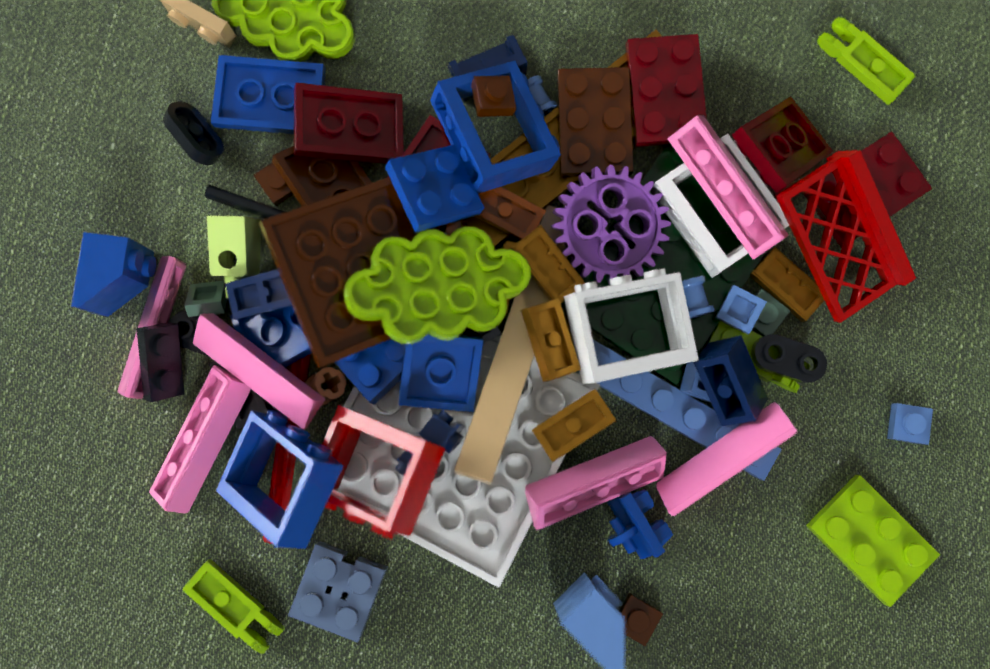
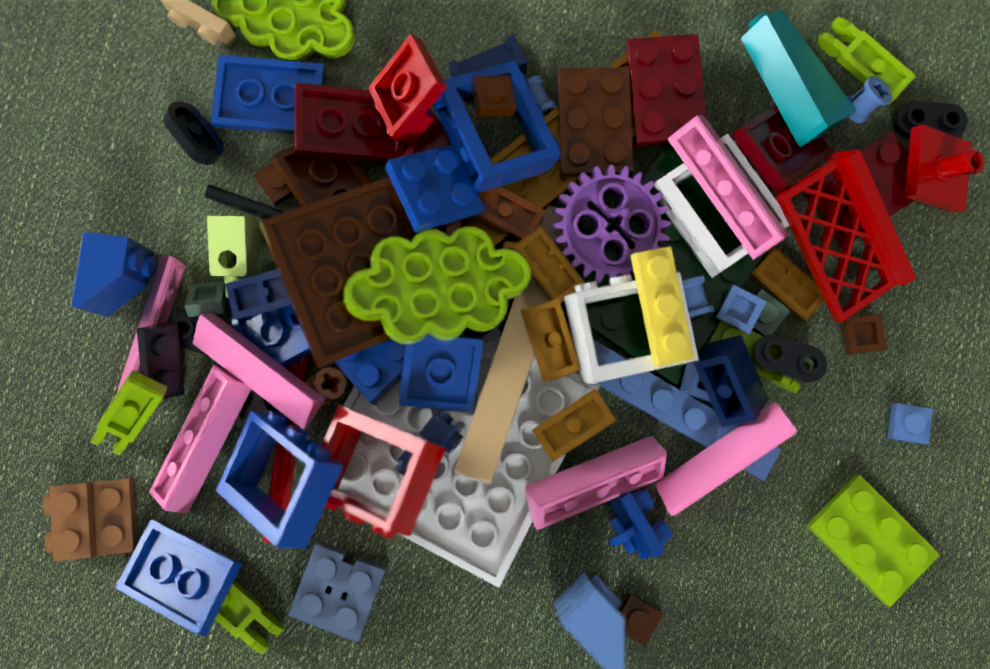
none -> medium nougat plate [43,478,138,562]
none -> lime hinge [90,370,167,456]
none -> plate [115,519,242,636]
none -> red plate [368,33,447,145]
none -> light yellow plate [630,247,695,367]
none -> teal slope [741,9,857,148]
none -> reddish brown plate [841,314,887,355]
none -> medium blue bush [847,76,892,124]
none -> black plate [892,101,968,139]
none -> red tile [904,125,984,213]

